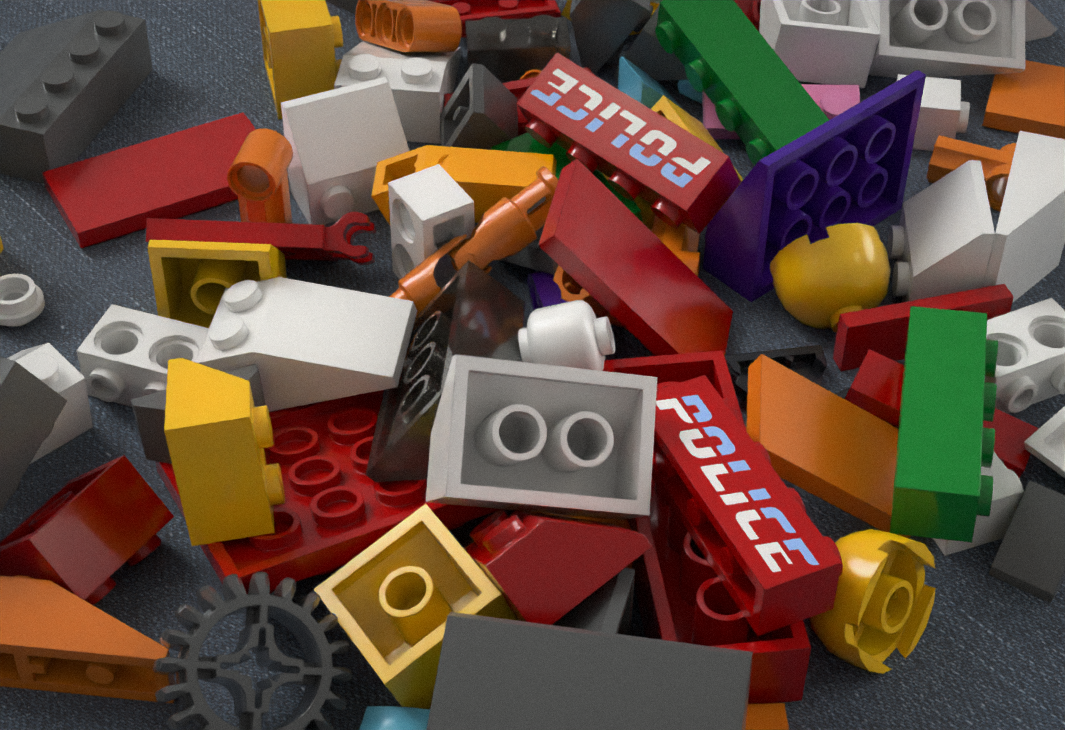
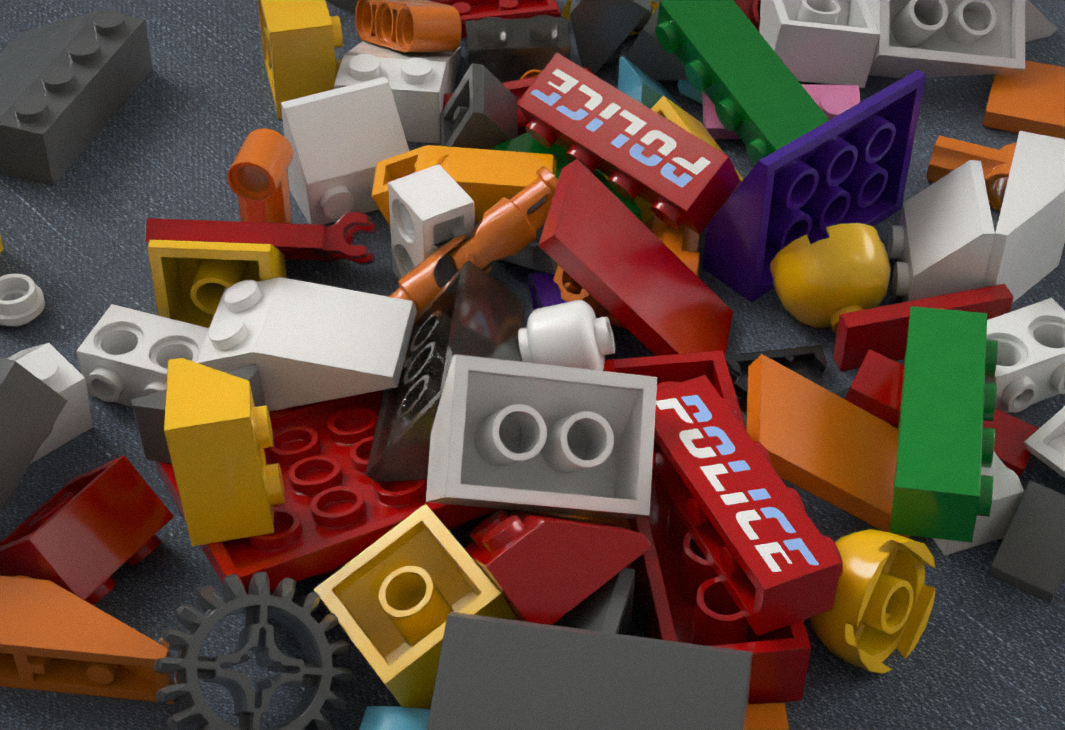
red tile [42,112,256,248] -> none
white brick [896,74,970,151] -> none

